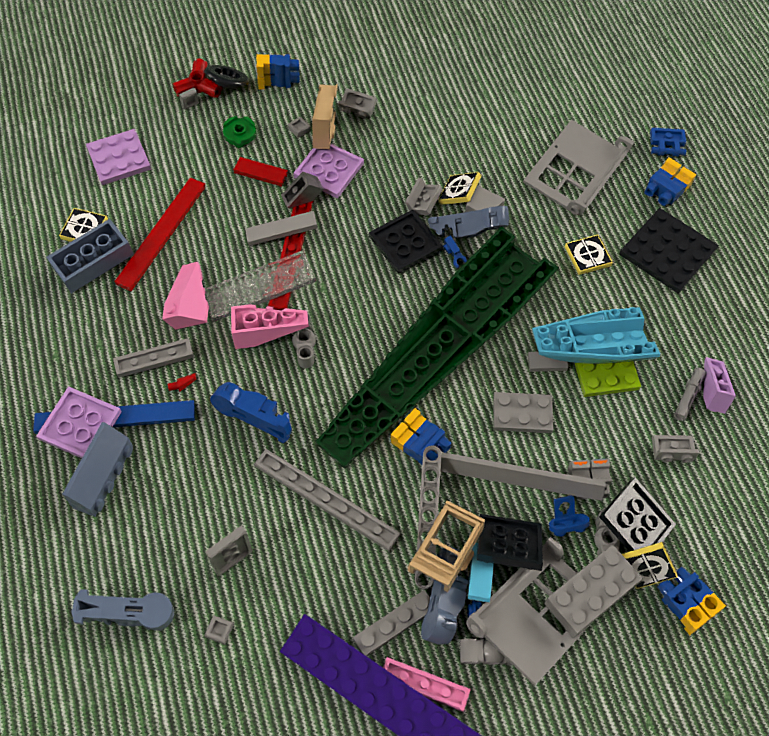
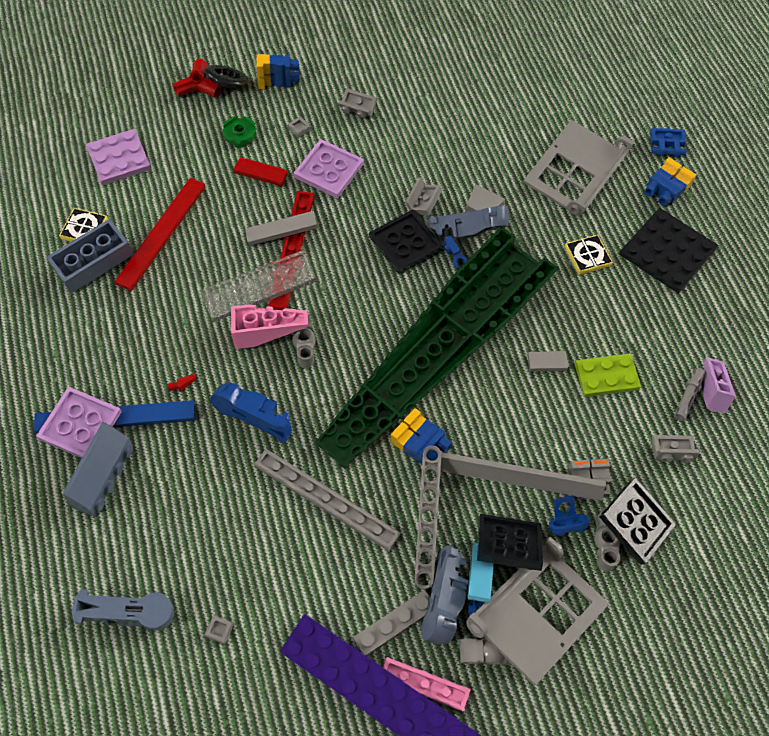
light grey plate [113,338,194,378] -> none
bright pink wedge [162,262,209,330] -> none
light grey tile [179,88,199,109] -> none
light grey tile [205,525,253,576] -> none
flat silver slope [281,172,324,209] -> none
tan piece [312,84,338,149] -> none
tan piece [408,501,485,592] -> none
tile [438,172,481,205] -> none
light grey plate [493,392,553,433] -> none
medium azure wedge [532,307,660,364] -> none
light grey brick [544,544,643,638] -> none
tile [622,542,678,589] -> none
blue hips [658,567,726,635] -> none

